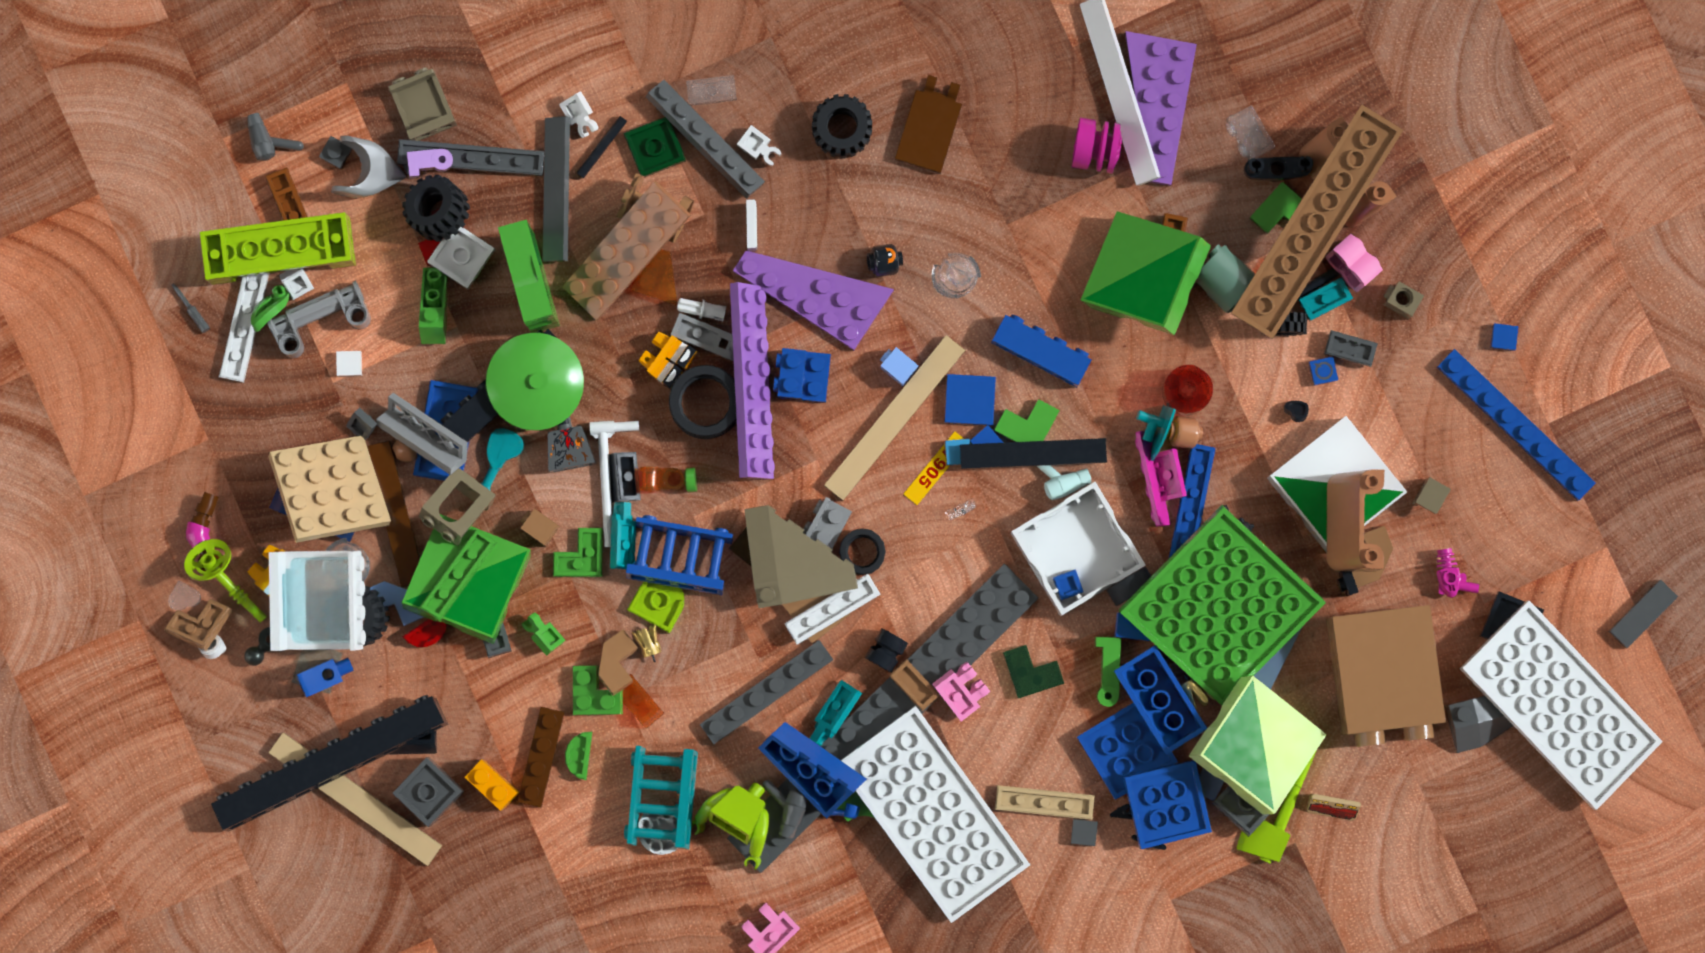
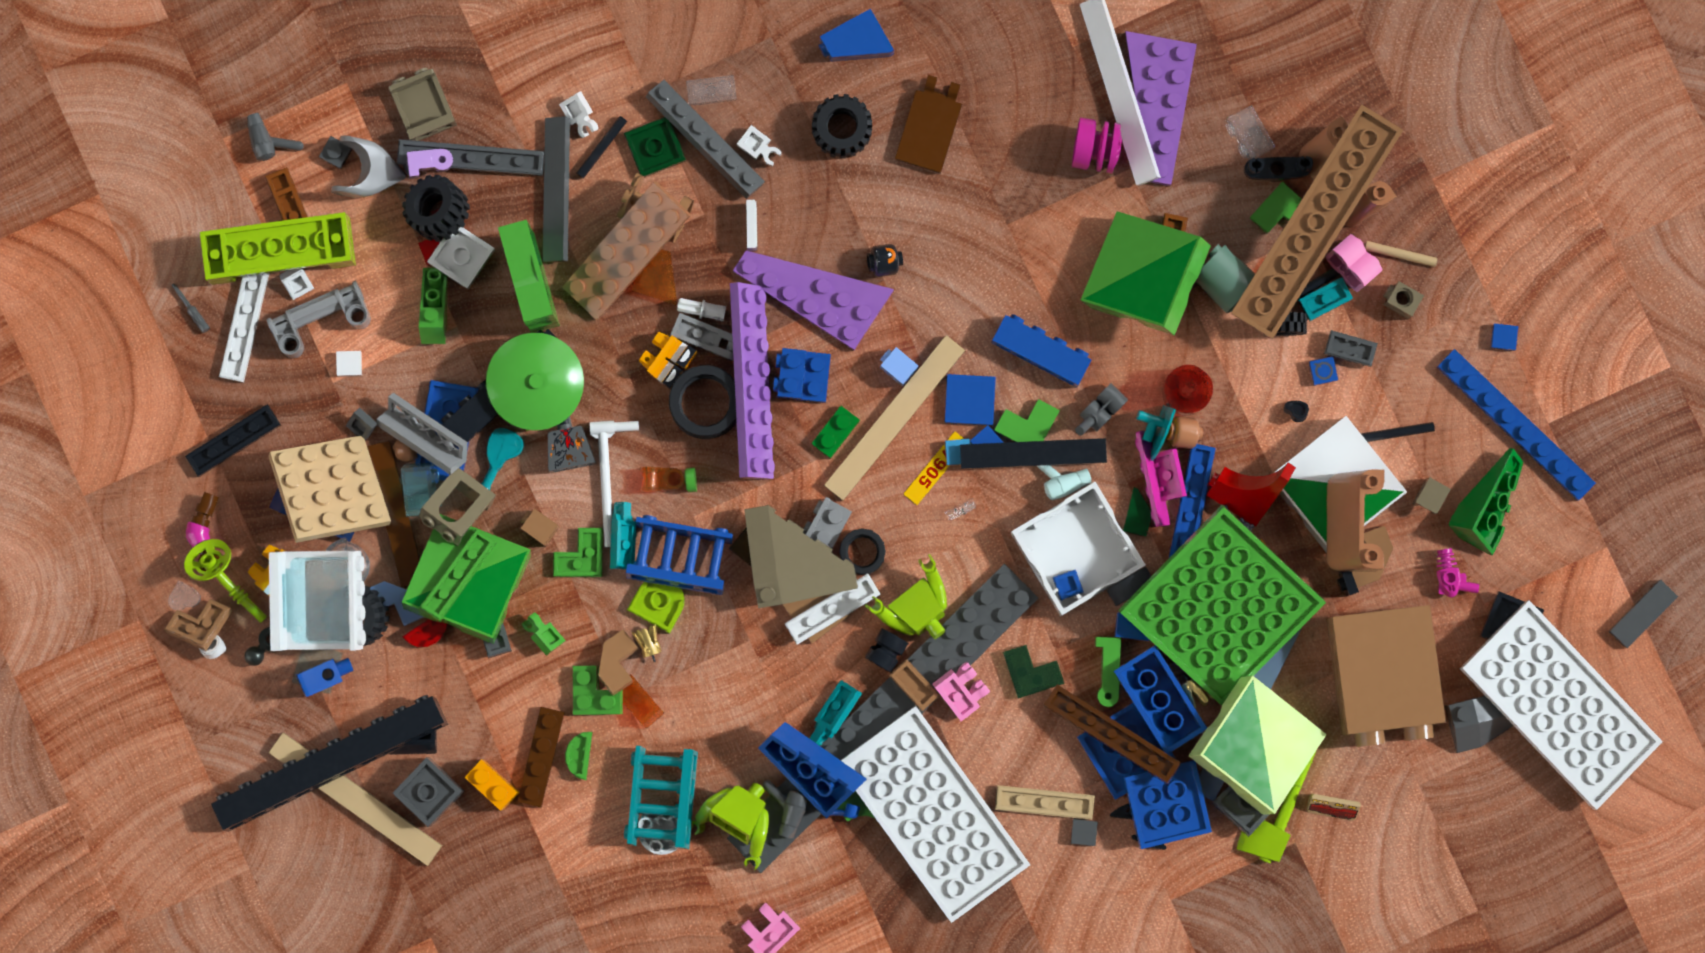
bright green arm [251,285,289,332] -> none
black slope [609,452,641,503] -> none
dark grey plate [700,640,833,744] -> none
clear helmet [932,252,981,298] -> none
none -> black tile [185,404,281,477]
none -> clear light blue brick [401,462,442,516]
none -> green plate [811,406,860,459]
none -> blue slope [818,9,894,62]
none -> lime torso [865,554,947,639]
none -> reddish brown plate [1044,684,1181,785]
none -> dark grey beam [1075,383,1128,436]
none -> dark green tile [1123,487,1151,537]
none -> red arch [1207,462,1296,527]
none -> black bar [1361,422,1435,442]
none -> tan bar [1365,241,1437,267]
none -> green wedge [1448,448,1523,555]

